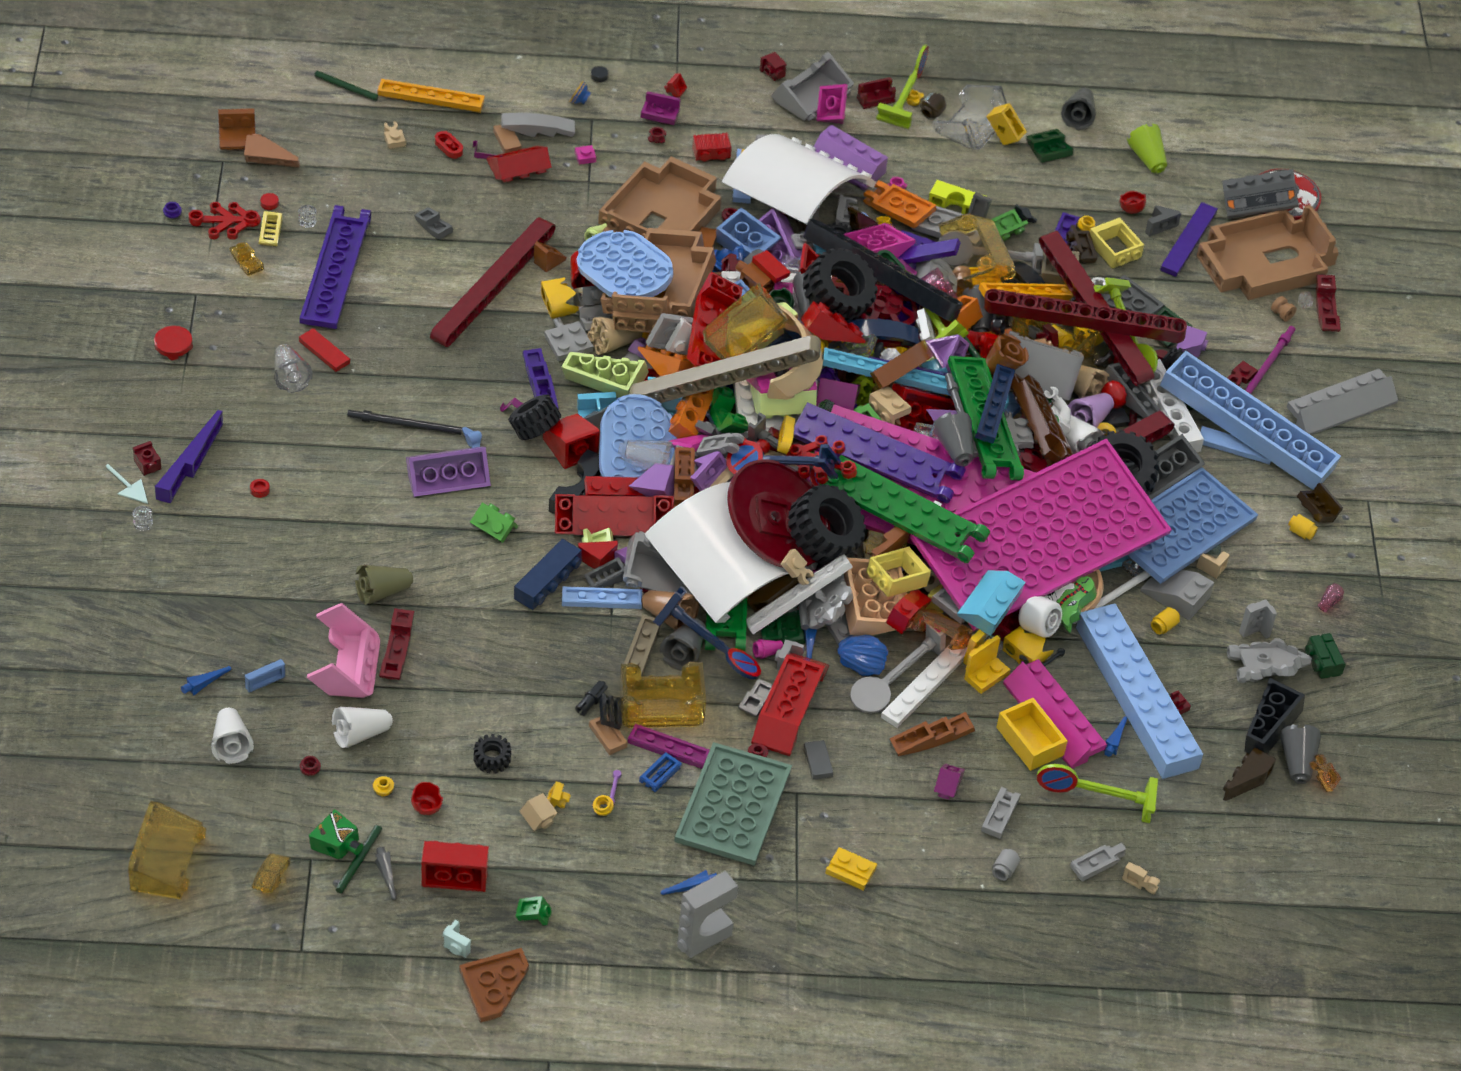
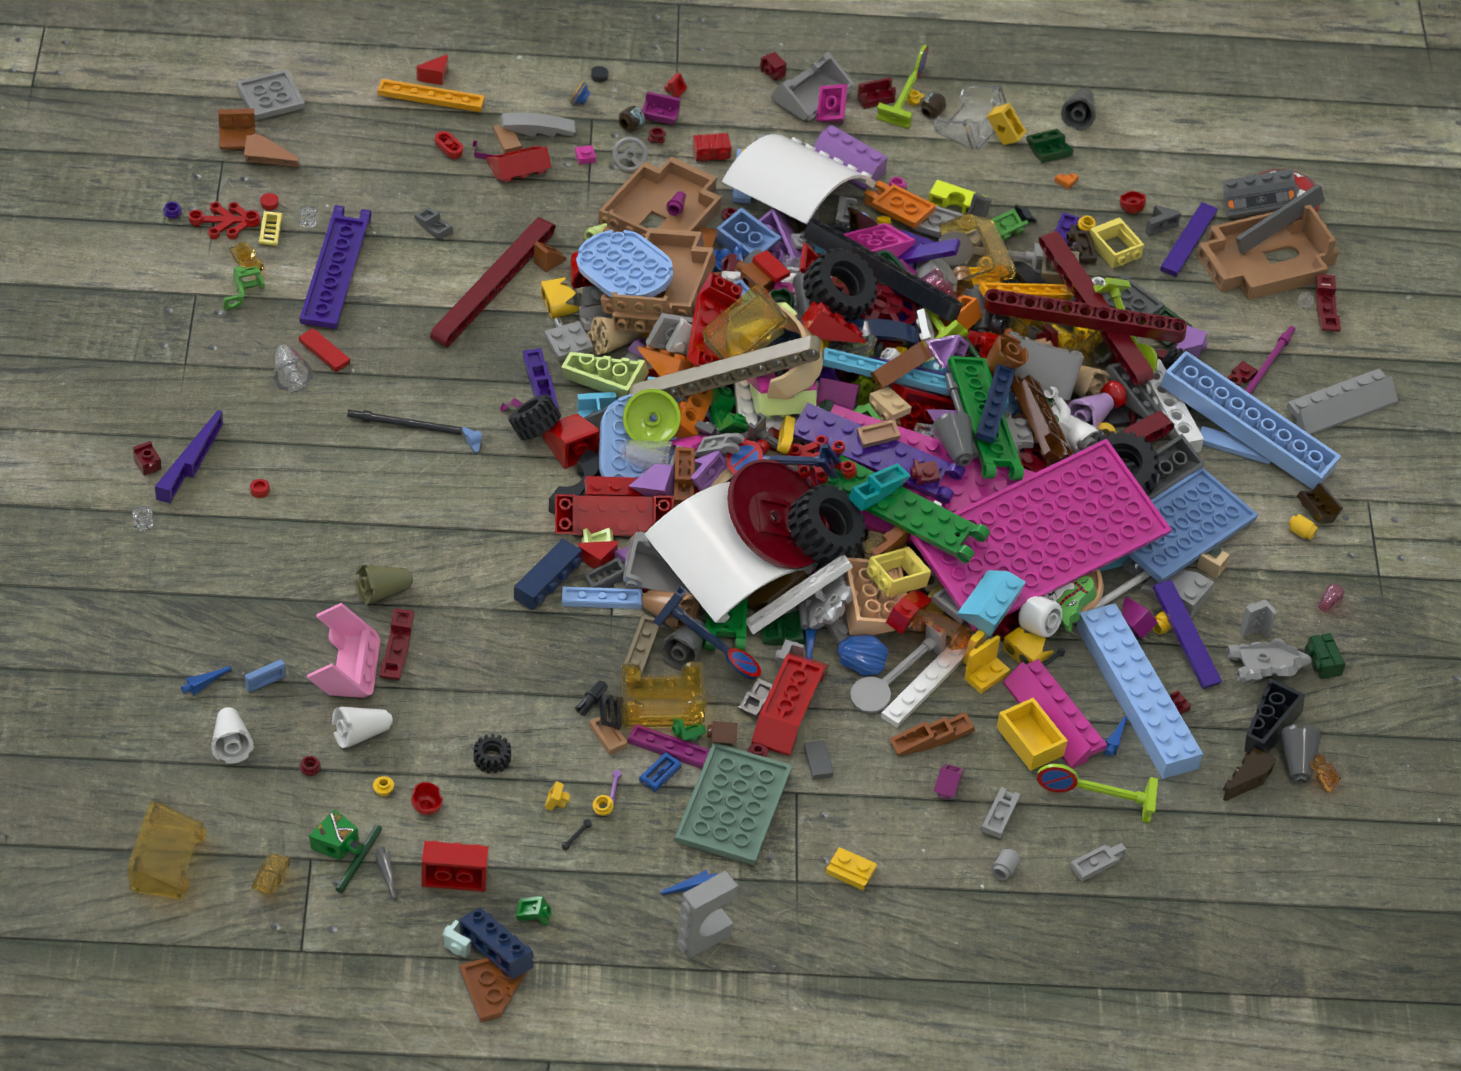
light aqua piece [106,464,148,504] -> none
red tile [154,326,193,360] -> none
dark green bar [314,70,379,101] -> none
tan plate [384,121,406,149] -> none
medium lavender slope [406,446,491,497] -> none
bright green bracket [470,502,518,543] -> none
tan brick [520,793,557,831] -> none
dark pink cone [752,639,783,659] -> none
tan plate [781,549,814,585] -> none
tan plate [1122,862,1160,894] -> none
lime cone [1127,123,1167,174] -> none
medium nougat wheel [1271,296,1297,321] -> none
none -> bright green piece [223,266,265,310]
none -> light grey plate [236,69,305,120]
none -> red slope [416,54,448,85]
none -> dark blue brick [459,908,534,979]
none -> black hinge [562,819,592,850]
none -> light grey piece [612,137,648,172]
none -> dark brown head [619,106,645,132]
none -> lime dish [623,388,681,447]
none -> magenta cone [666,191,686,216]
none -> green bracket [672,717,706,741]
none -> reddish brown brick [707,721,738,744]
none -> teal slope [849,463,910,511]
none -> medium nougat tile [857,419,901,448]
none -> dark red bracket [910,459,940,485]
none -> orange tile [1054,173,1079,190]
none -> magenta slope [1122,596,1158,639]
none -> dark purple tile [1152,580,1222,689]
none -> dark grey tile [1236,184,1325,254]

